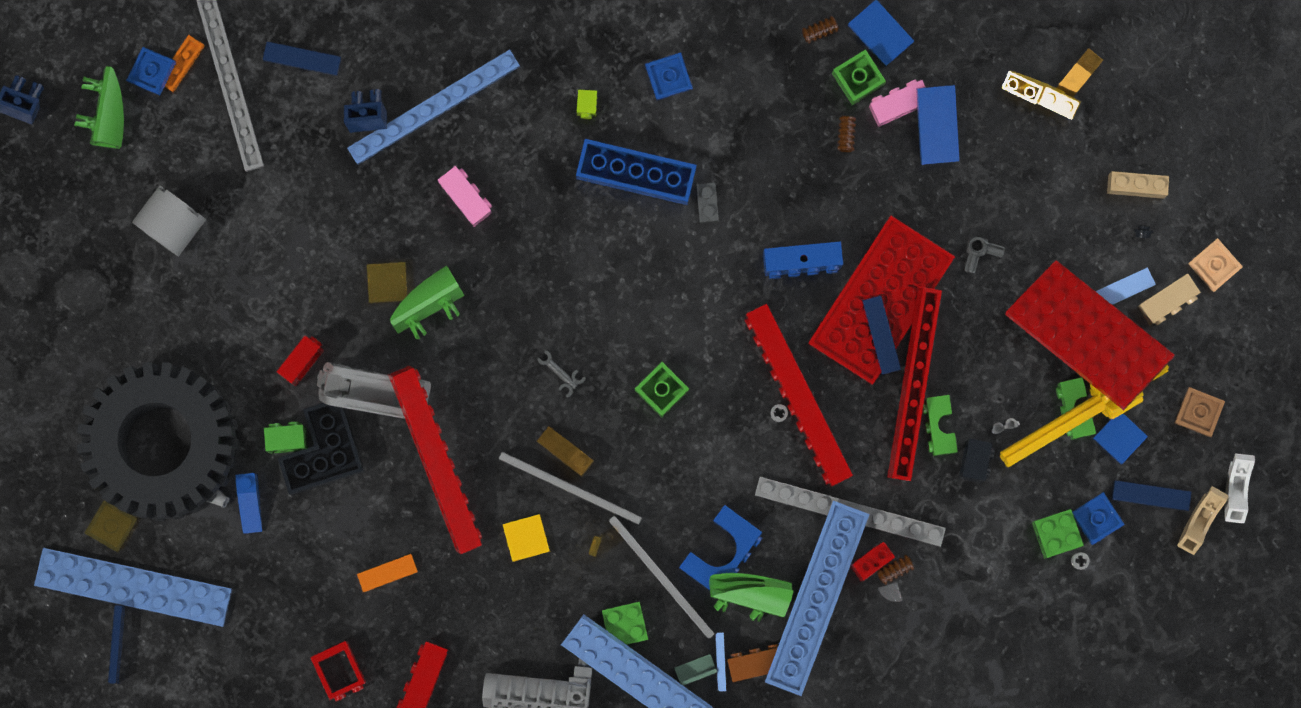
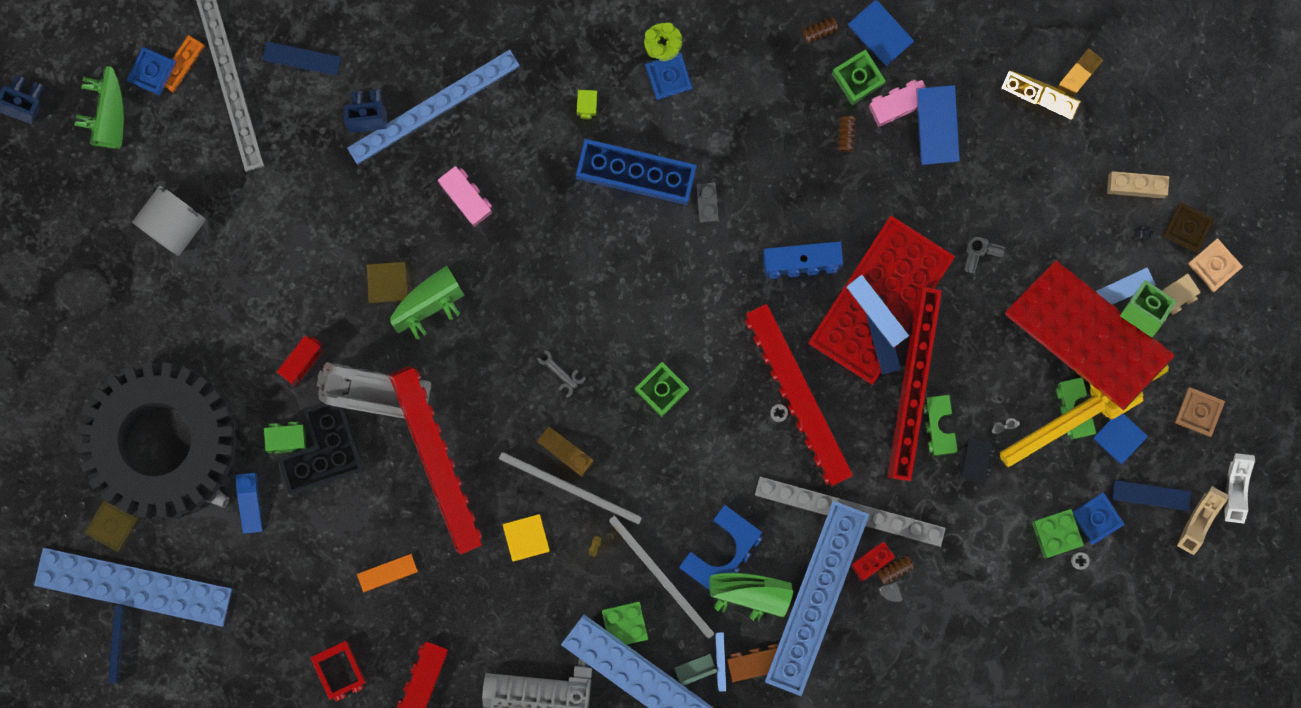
none -> lime plate [644,22,682,61]
none -> light blue tile [846,275,909,348]
none -> bright green brick [1120,280,1177,337]
none -> dark brown plate [1163,202,1214,253]

